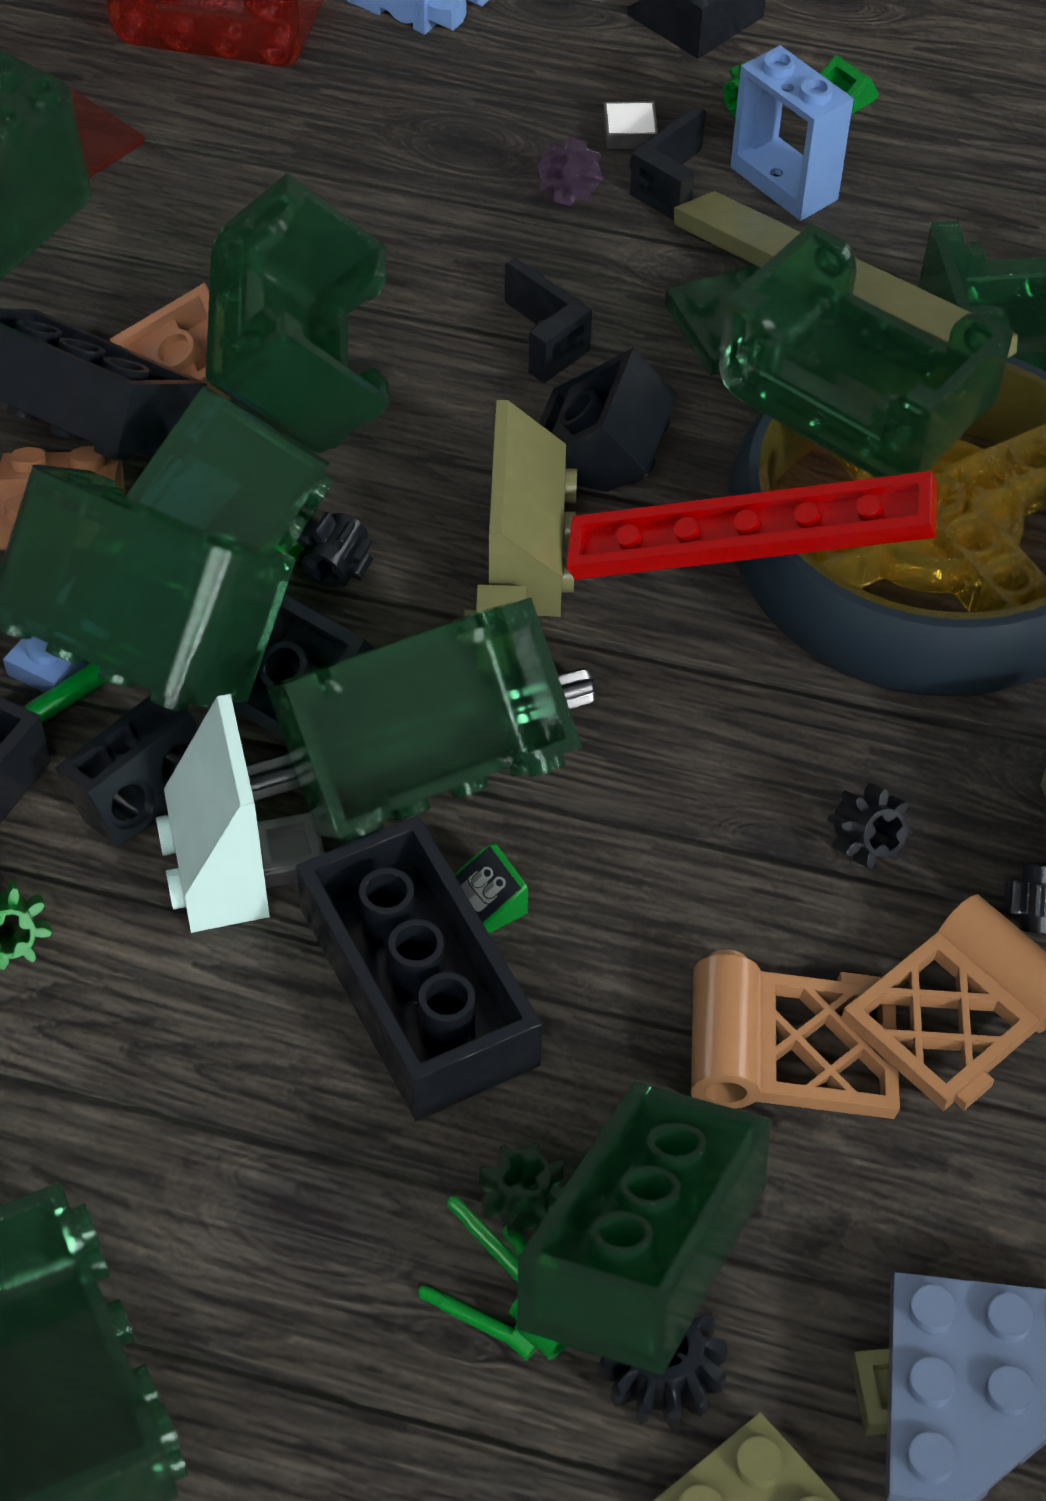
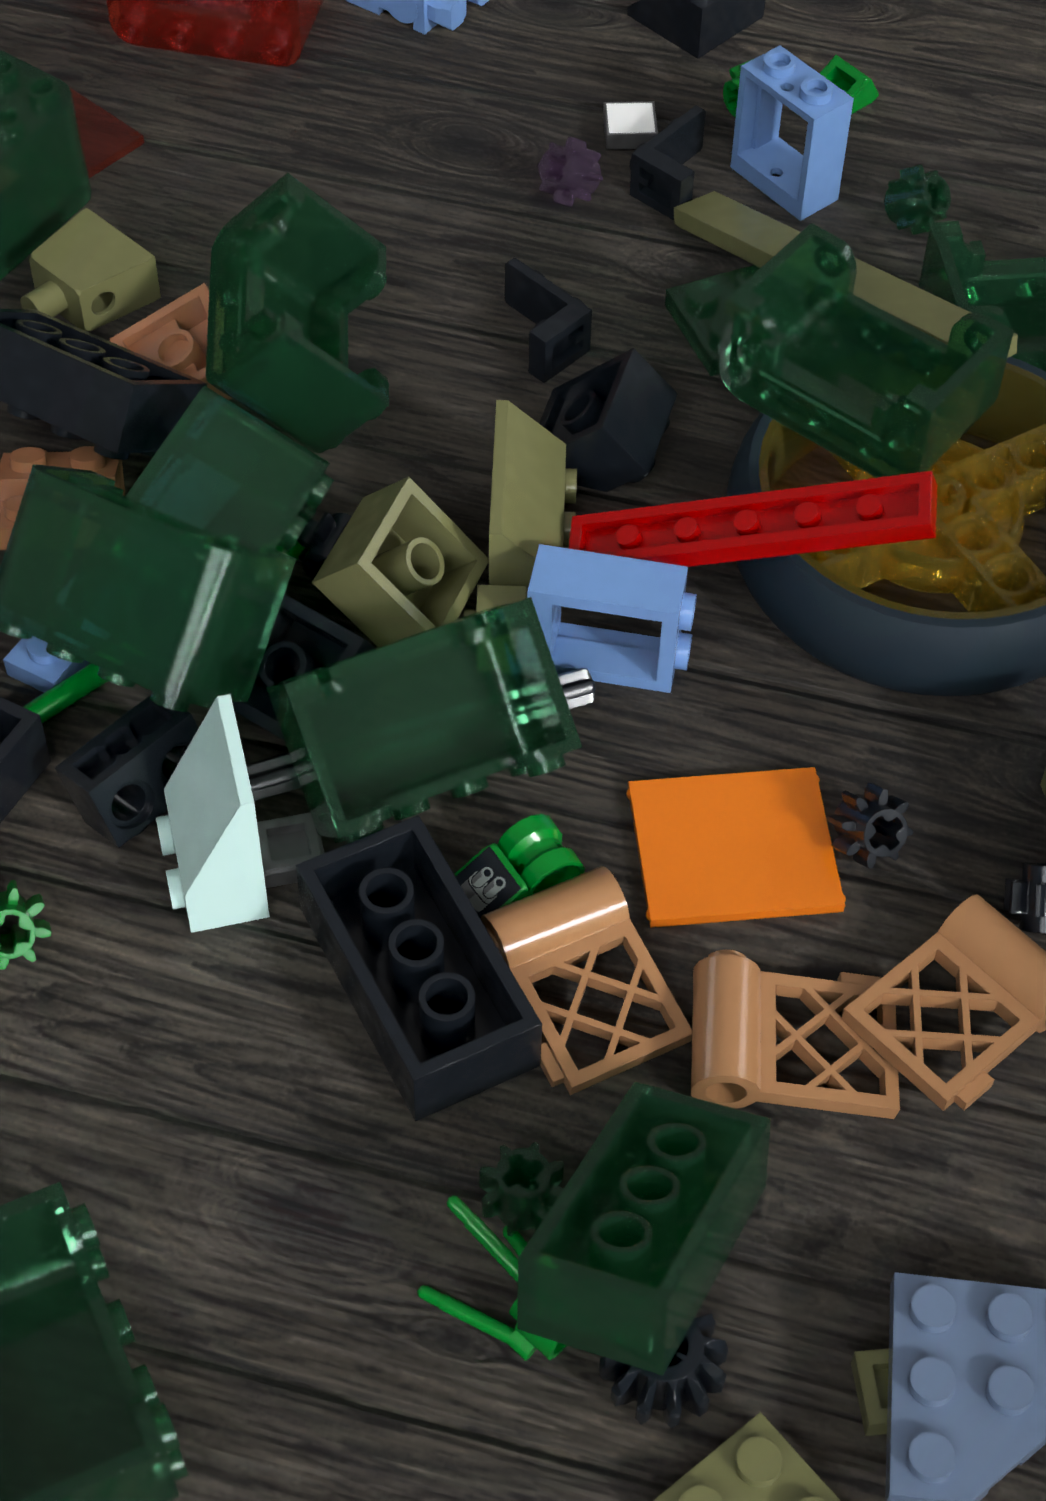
none -> olive torso [20,208,161,332]
none -> olive brick [312,477,489,664]
none -> medium nougat piece [480,866,692,1095]
none -> green wheel [497,814,585,896]
none -> medium blue window [526,544,697,693]
none -> orange piece [626,767,846,928]
none -> clear green gear [884,164,951,235]

